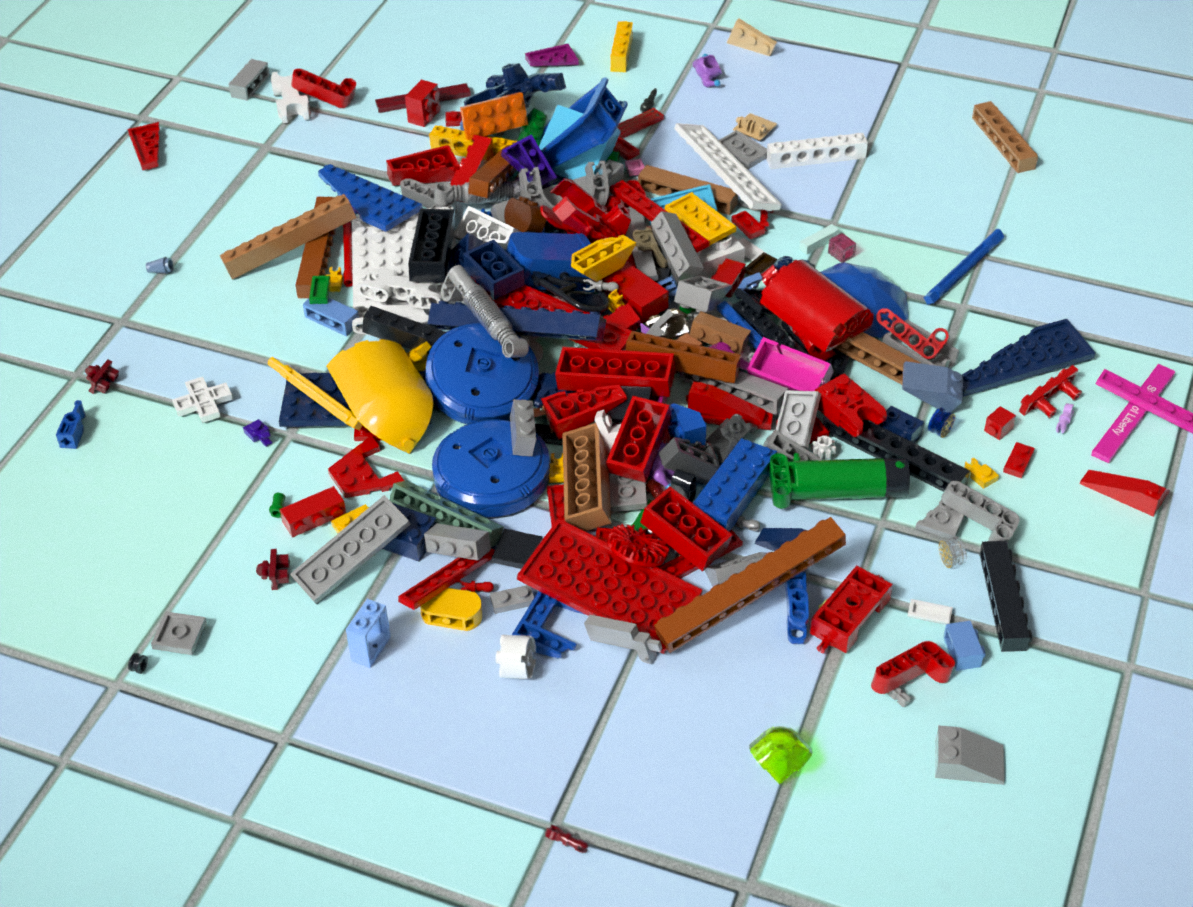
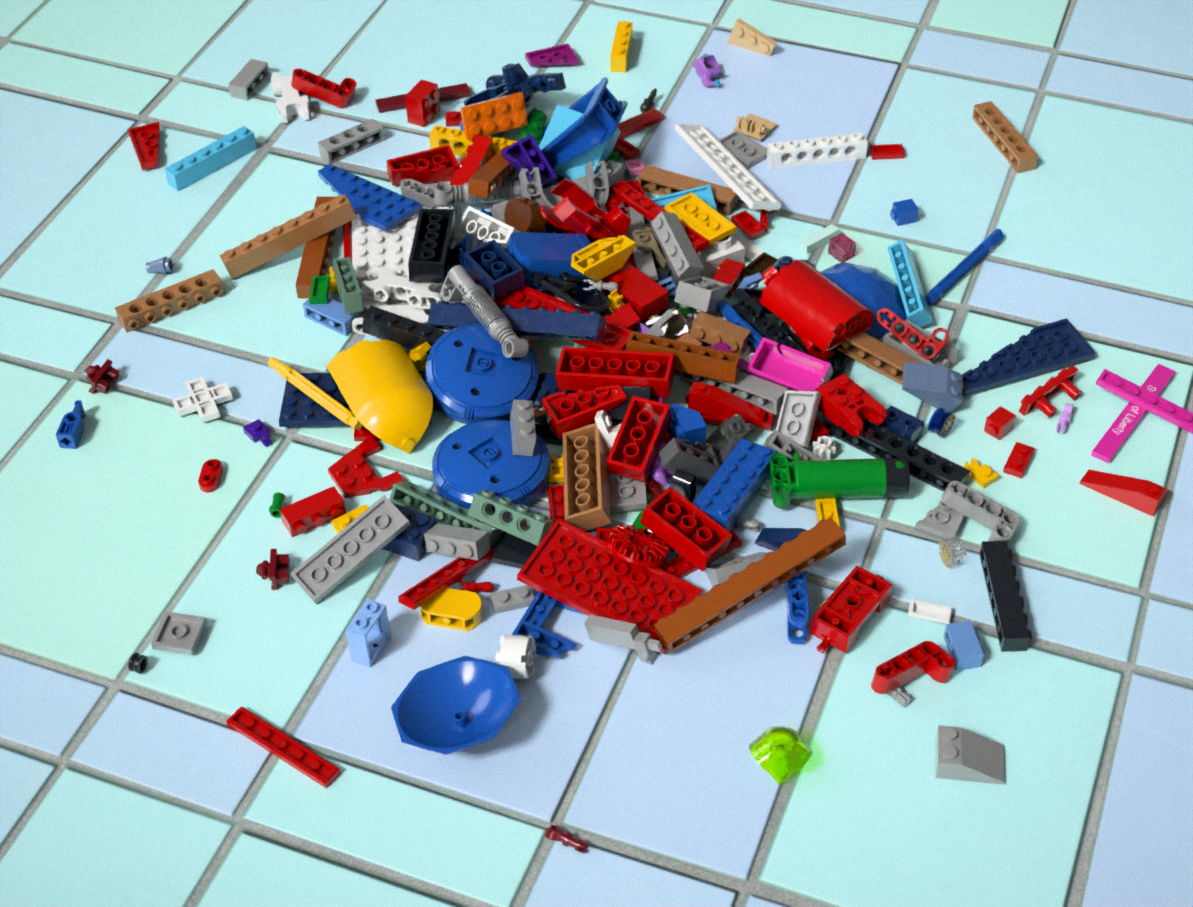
none -> medium nougat brick [115,269,225,333]
none -> medium azure brick [165,126,257,191]
none -> red plate [198,459,223,493]
none -> red tile [226,706,341,789]
none -> light grey brick [318,118,385,164]
none -> sand green brick [332,257,363,314]
none -> blue piece [391,656,521,755]
none -> sand green brick [468,489,553,546]
none -> yellow plate [815,498,840,527]
none -> red tile [869,144,905,160]
none -> medium azure brick [887,239,933,328]
none -> blue brick [890,199,918,226]

